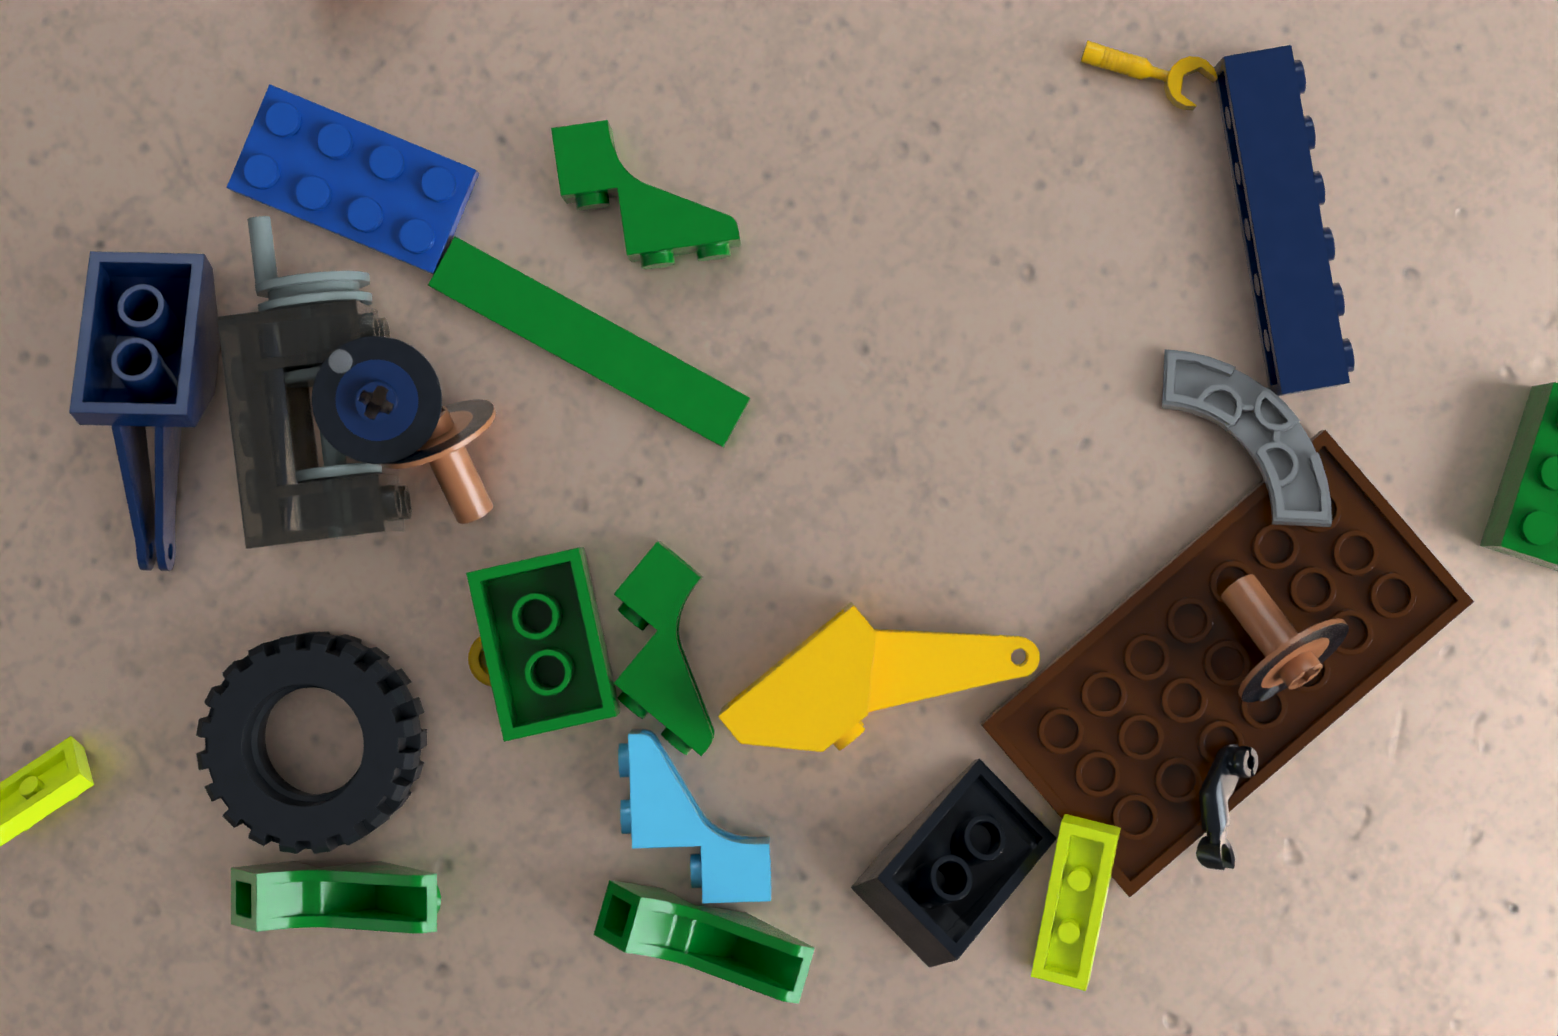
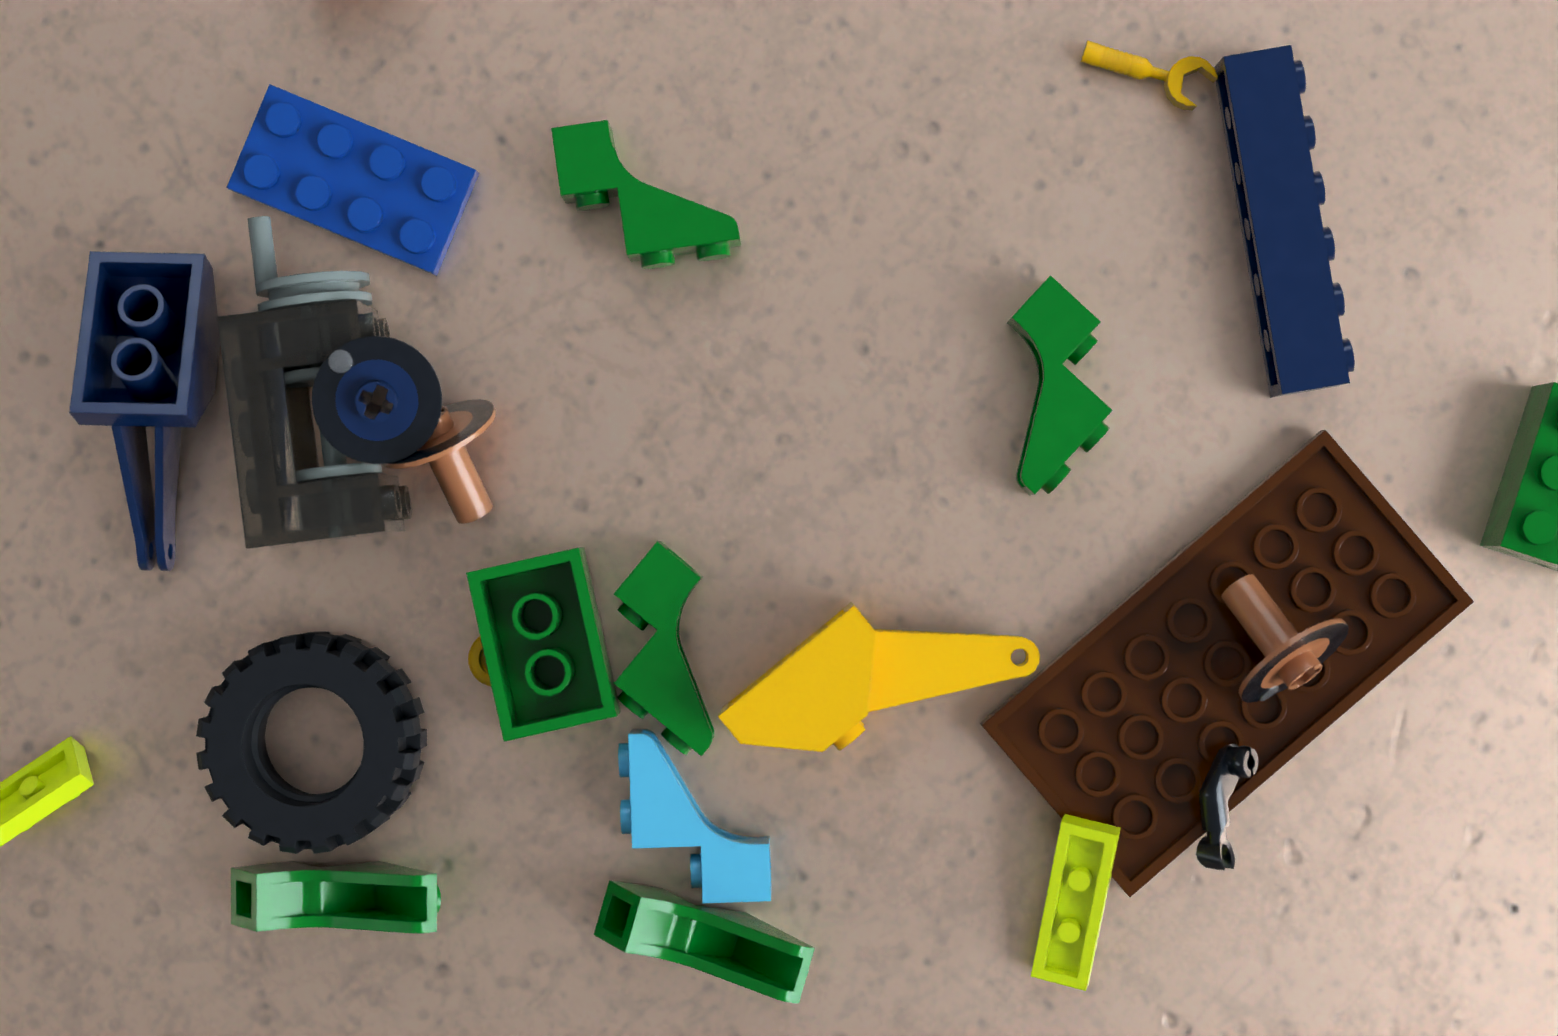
green tile [428,236,750,448] -> none
black slope [851,758,1057,968] -> none
light grey tile [1162,349,1332,527] -> none
none -> green arch [1007,275,1113,495]

